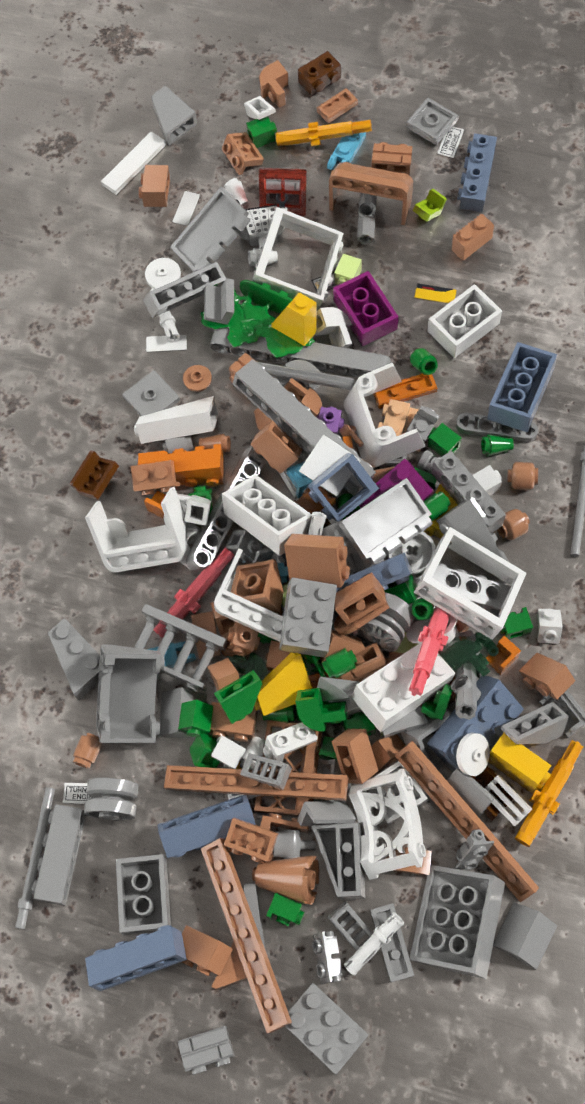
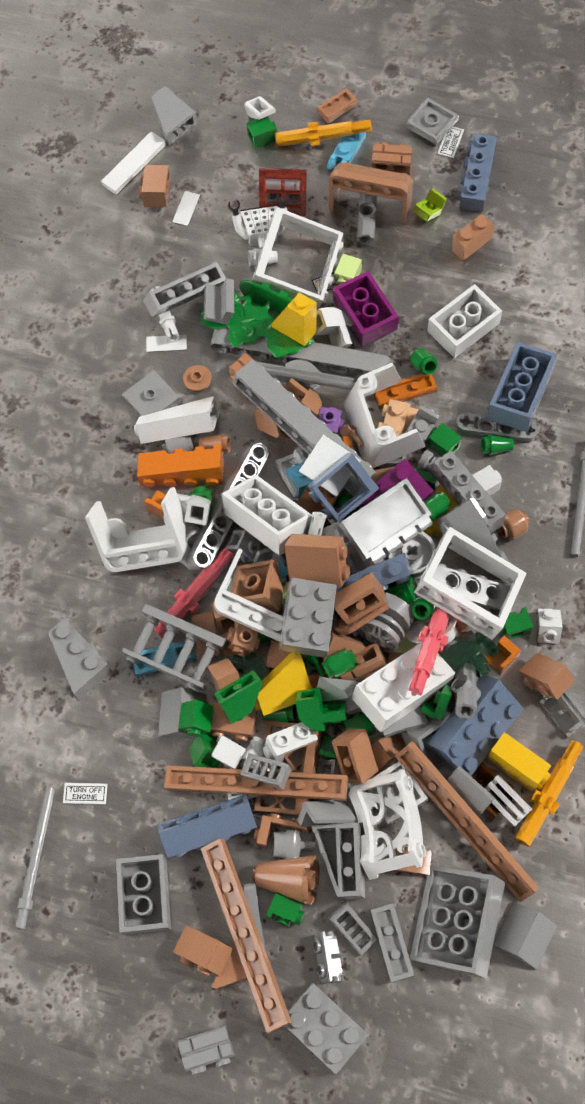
light grey brick [32,804,86,906] -> none
reddish brown bracket [70,450,119,500] -> none
nougat brick [73,733,102,769] -> none
light grey wheel [84,778,139,820] -> none
sand blue brick [85,925,187,991] -> none
light grey windscreen [96,644,165,743] -> none
nougat bracket [131,460,180,495] -> none
white piece [145,258,181,289] -> none
light grey hinge [170,187,250,272] -> none
nougat bracket [222,132,264,175] -> none
white cone [224,178,249,208] -> none
nougat bracket [224,818,279,864] -> none
nougat brick [251,420,302,474] -> none
nougat brick [259,60,289,108] -> none
reddish brown brick [298,51,341,96] -> none
white pin [344,912,404,975] -> none
yellow sticker [414,283,457,303] -> none
light grey hinge [454,829,494,870] -> none
white piece [456,733,490,776] -> none
light grey slope [501,702,569,744] -> none
nougat head [508,462,538,490] -> none

